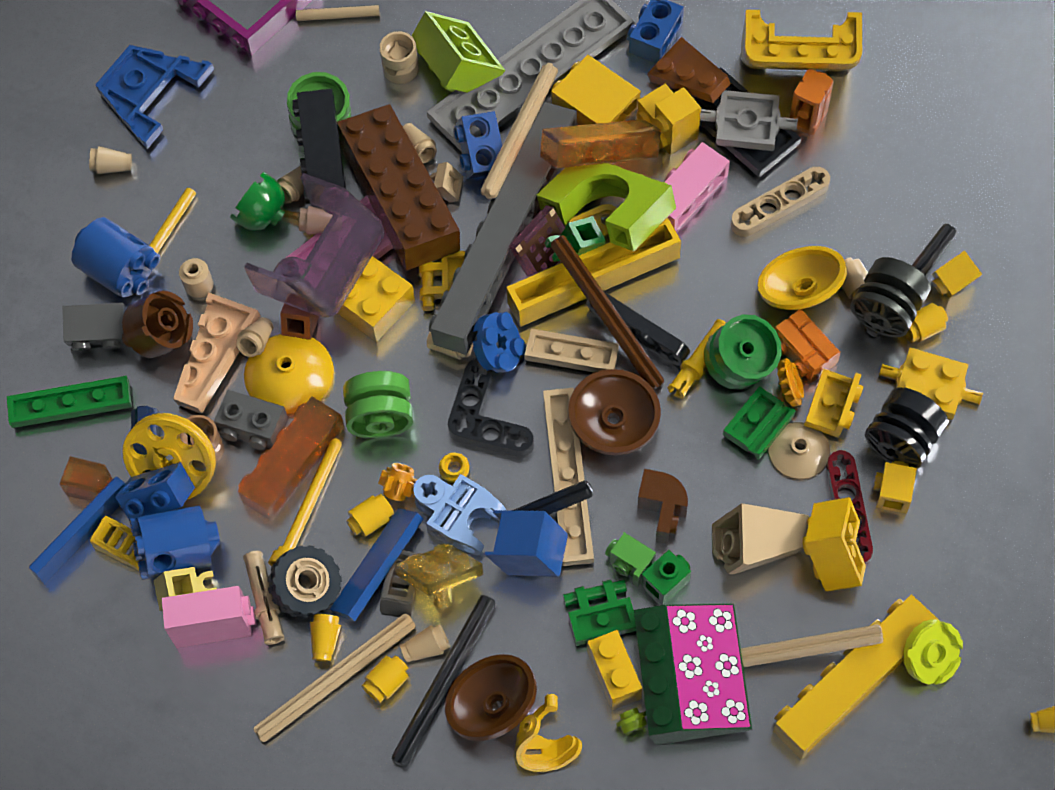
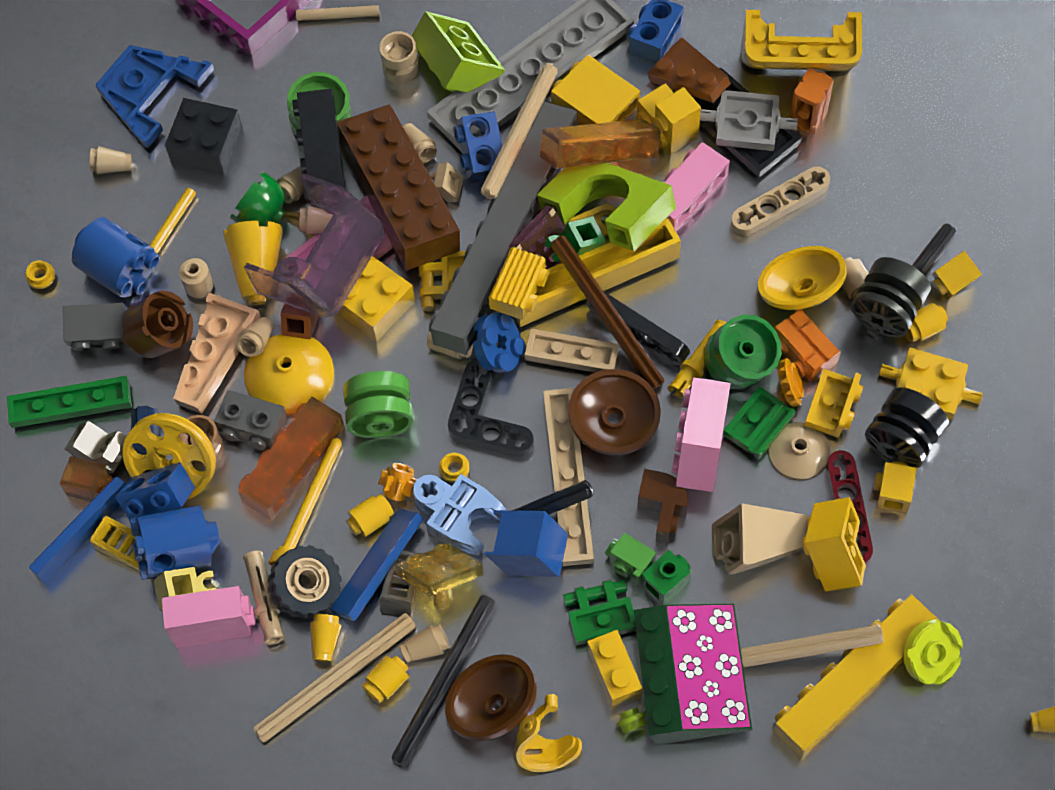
none -> yellow plate [25,260,55,289]
none -> dark tan brick [64,421,126,473]
none -> black brick [165,98,243,175]
none -> yellow cone [223,221,283,305]
none -> yellow brick [489,247,549,320]
none -> bright pink brick [672,377,730,492]

